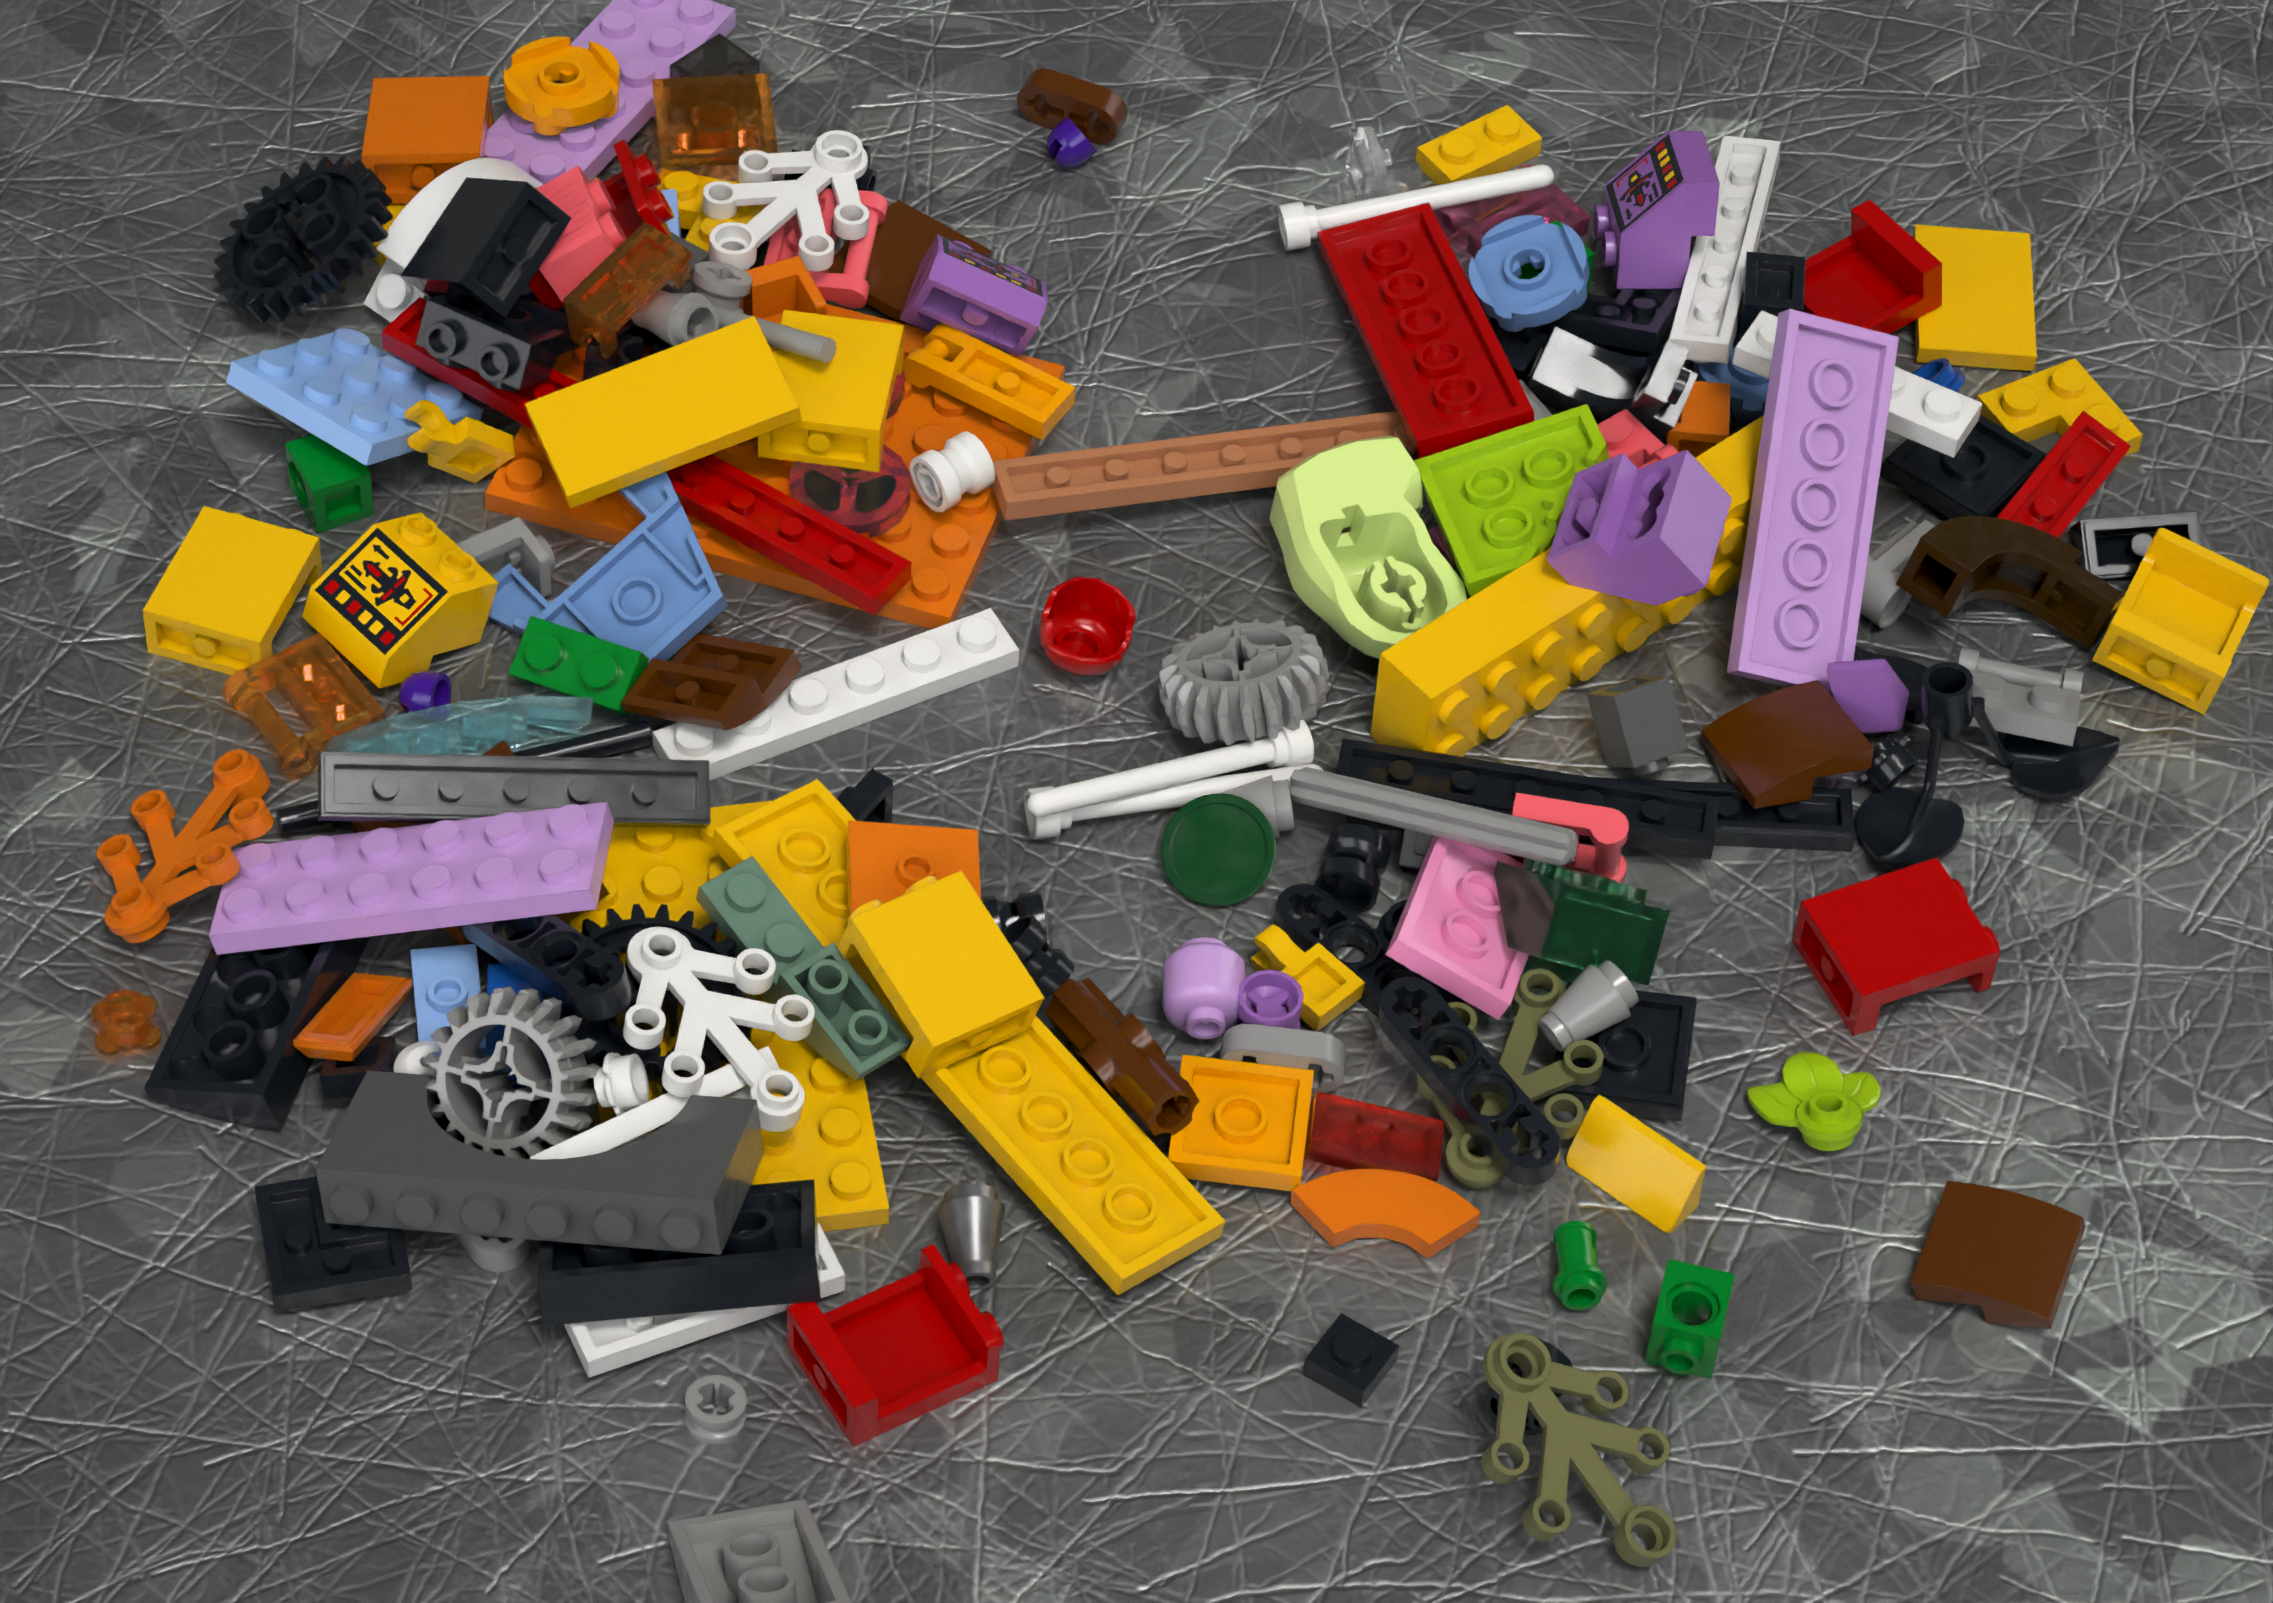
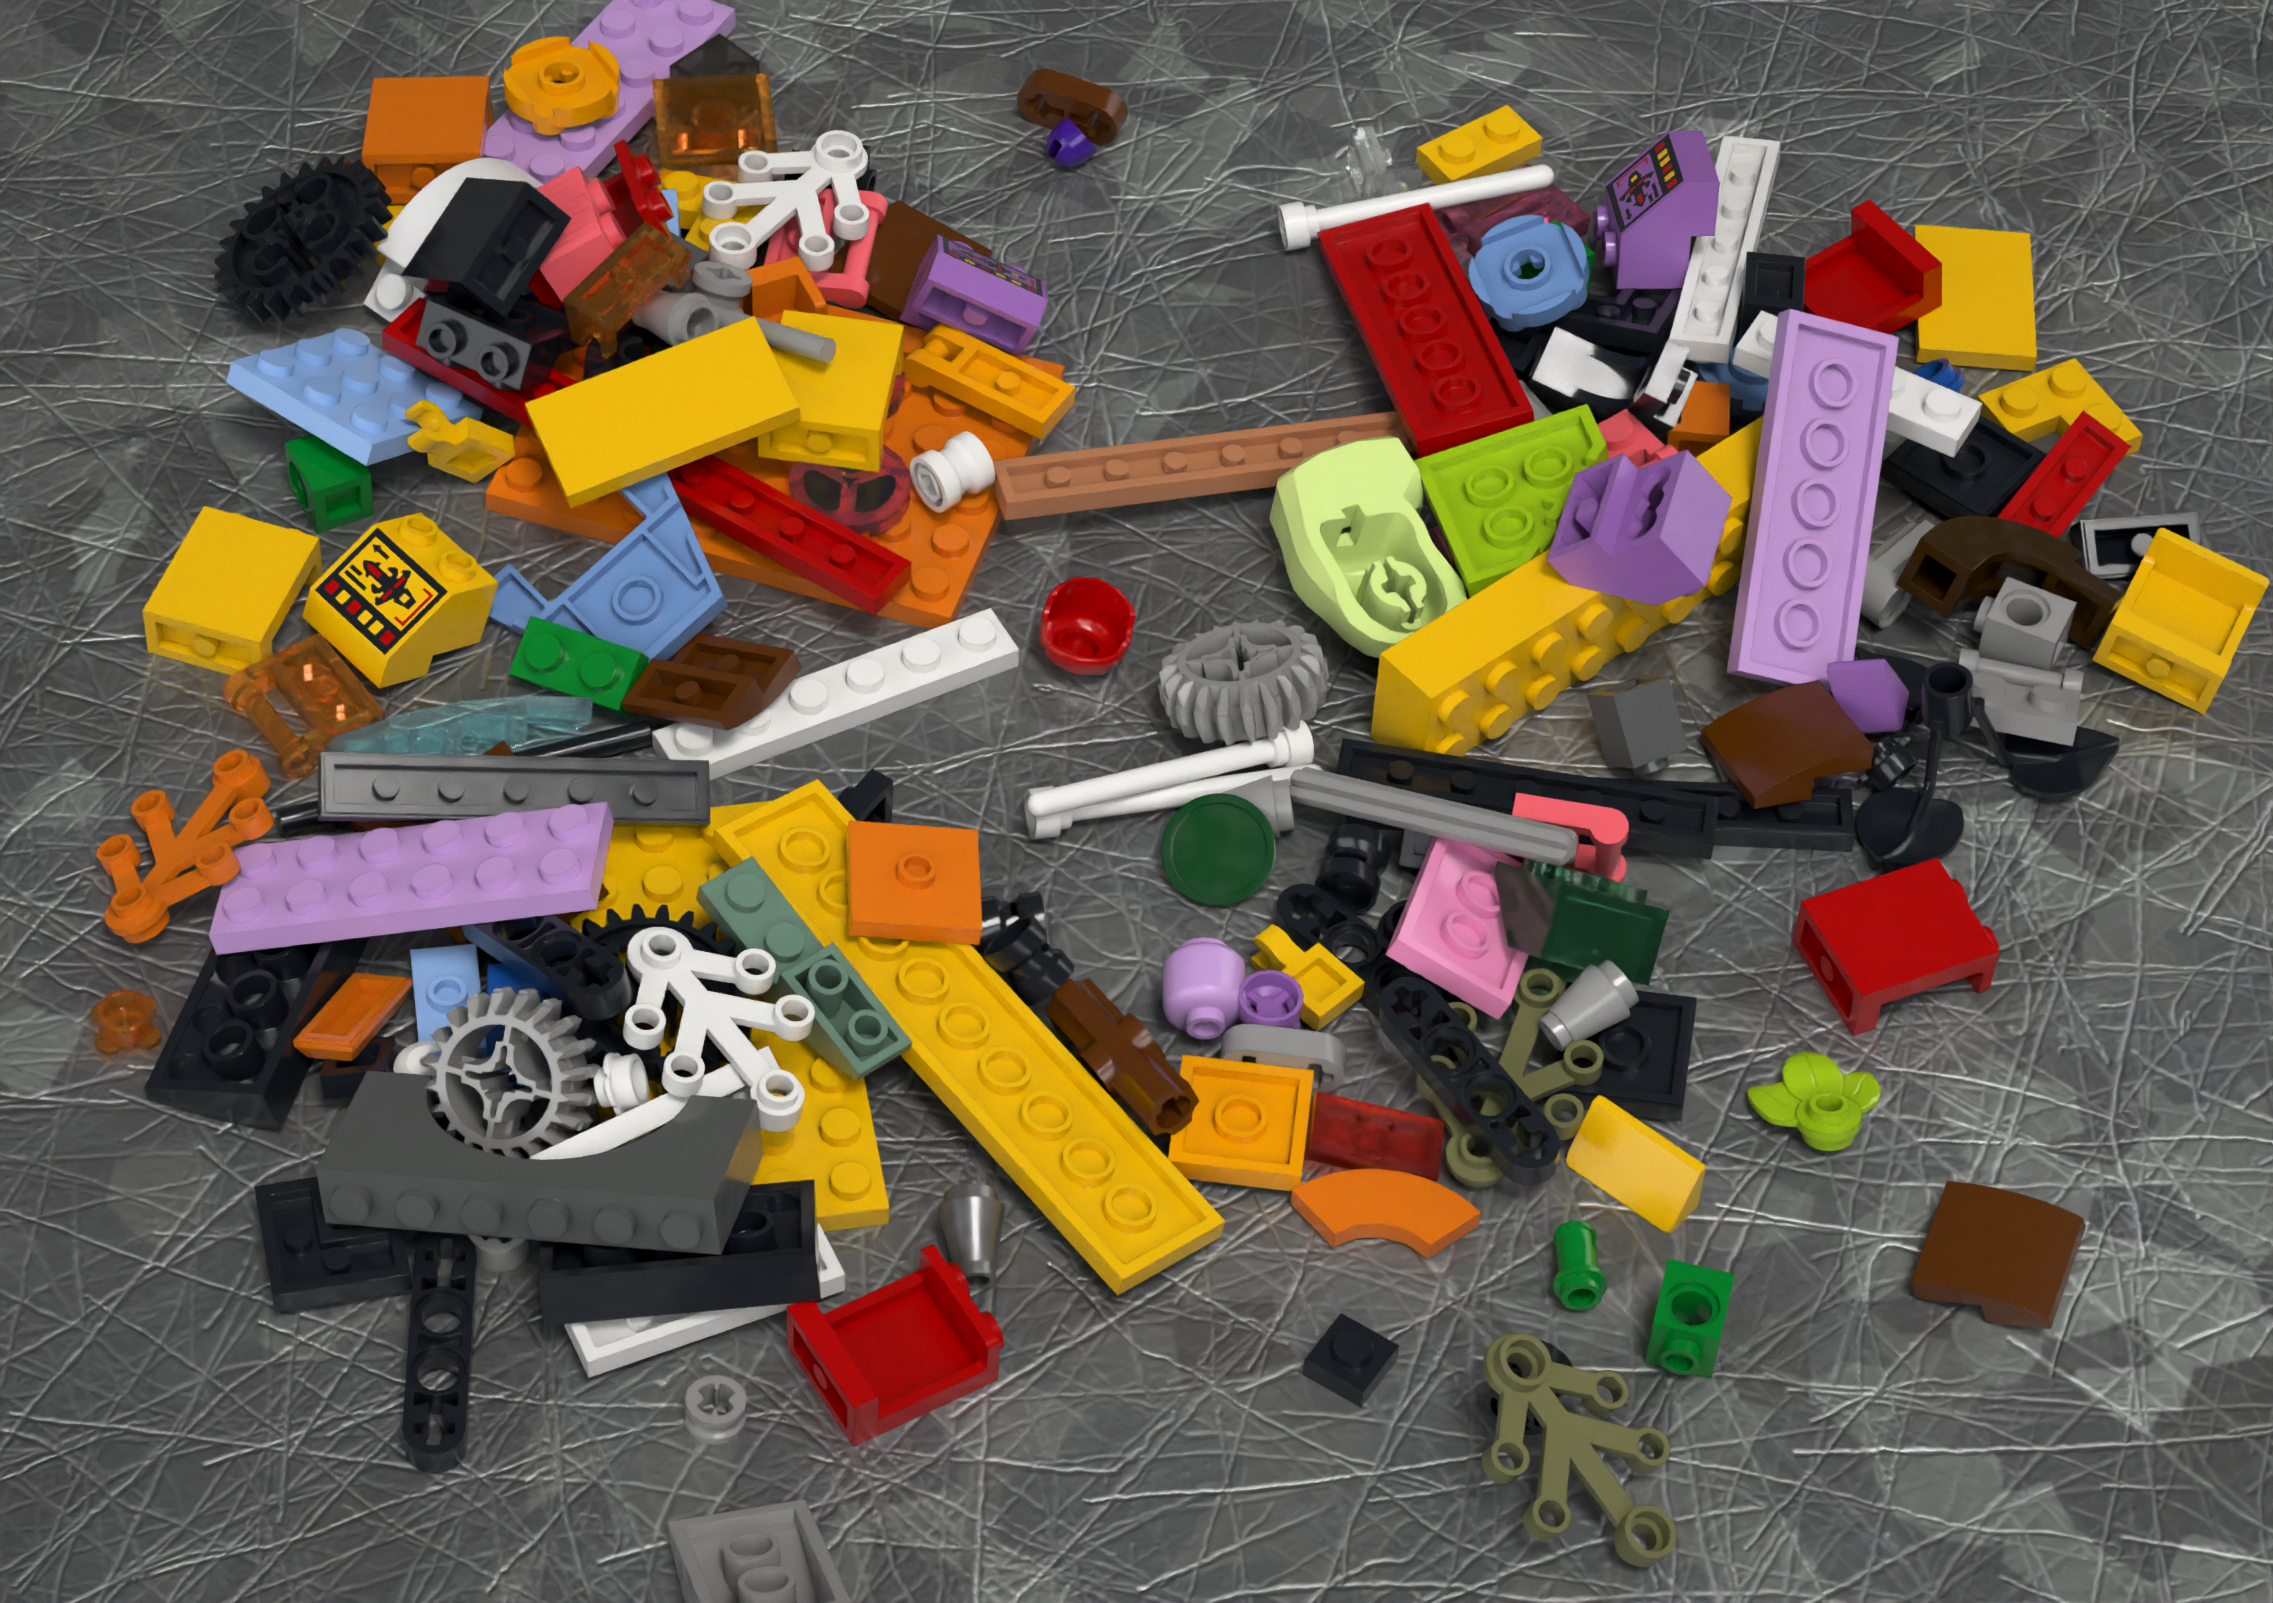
dark purple hinge [399,671,451,723] -> none
light grey bracket [457,517,556,598] -> none
yellow panel [837,870,1045,1079] -> none
none -> black beam [402,1232,478,1474]
none -> light grey brick [1973,577,2077,671]

